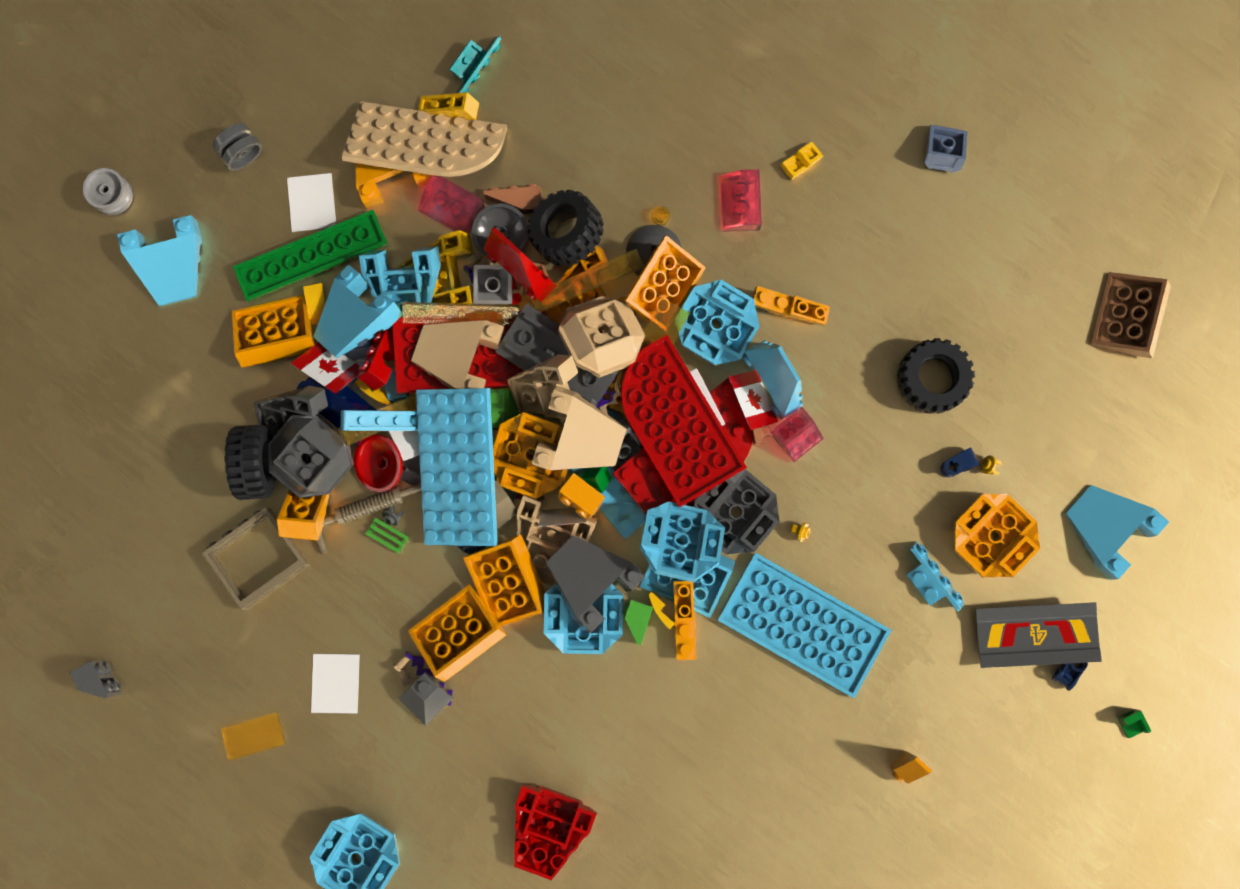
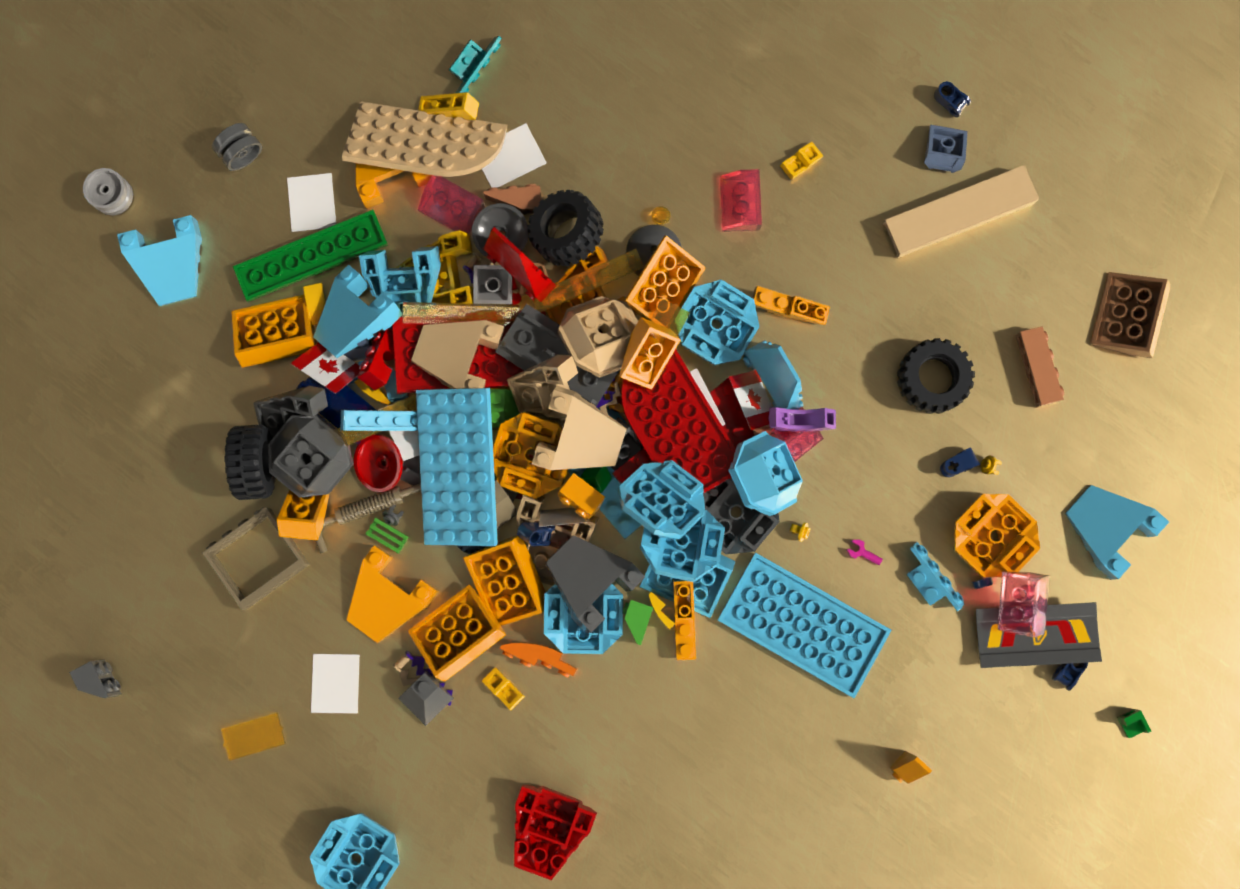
none -> light orange wedge [347,545,439,643]
none -> white sticker [482,123,547,188]
none -> yellow slope [482,667,525,710]
none -> orange slope [500,642,577,677]
none -> dark blue piece [517,522,555,546]
none -> medium azure piece [618,460,705,539]
none -> light orange slope [619,317,681,389]
none -> medium azure piece [729,431,803,516]
none -> medium lavender arch [769,407,836,431]
none -> dark pink bar [846,540,883,565]
none -> tan tile [883,165,1039,258]
none -> dark blue piece [934,81,971,117]
none -> dark blue tile [972,577,993,589]
none -> clear pink slope [998,571,1050,638]
none -> nougat brick [1015,326,1064,408]

